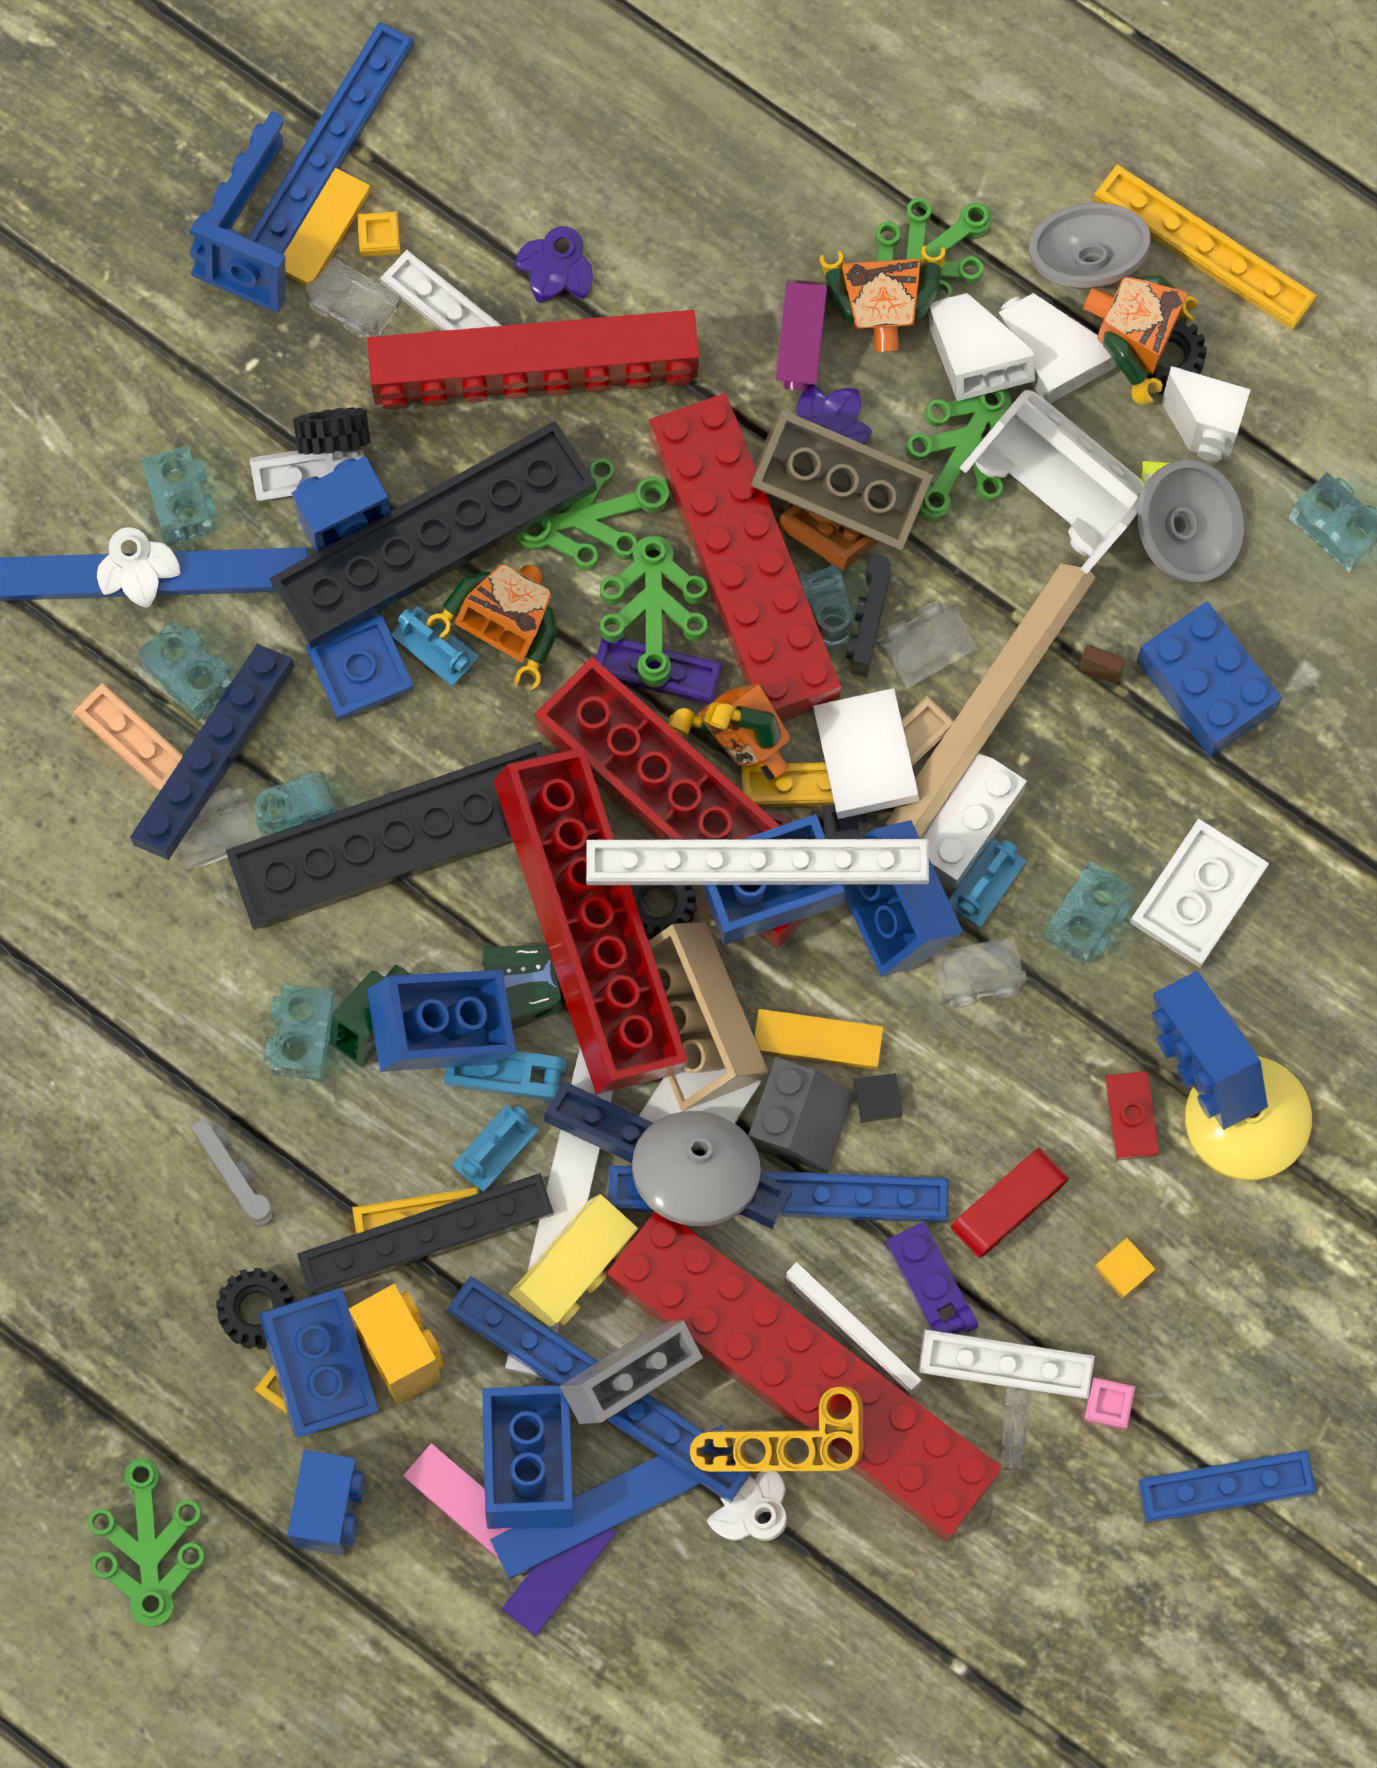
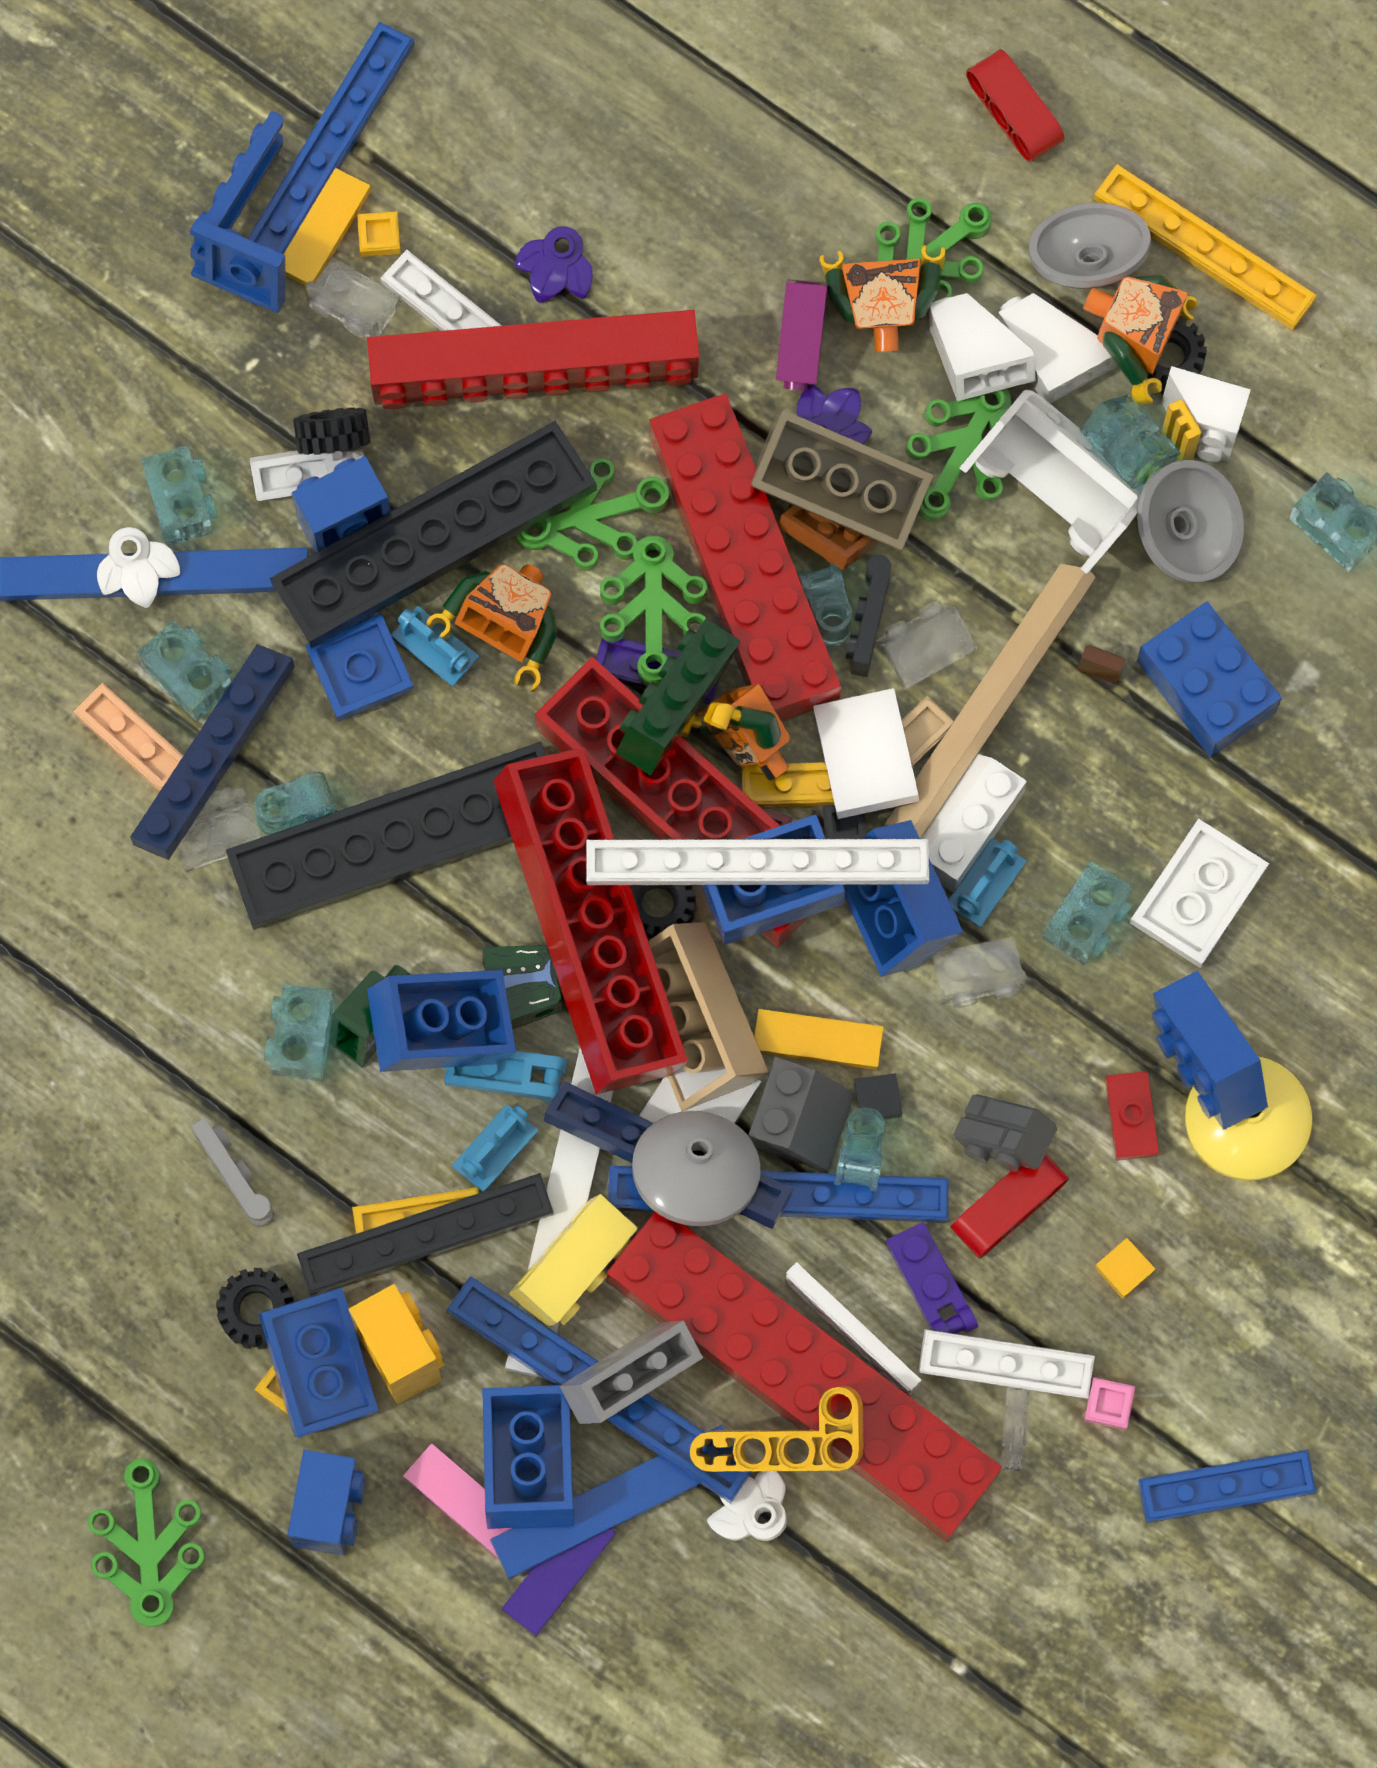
none -> dark green brick [616,619,741,775]
none -> clear light blue piece [834,1108,885,1192]
none -> dark grey brick [954,1094,1057,1172]
none -> red beam [966,49,1065,162]
none -> clear light blue brick [1080,394,1181,489]
none -> yellow tile [1161,399,1202,461]

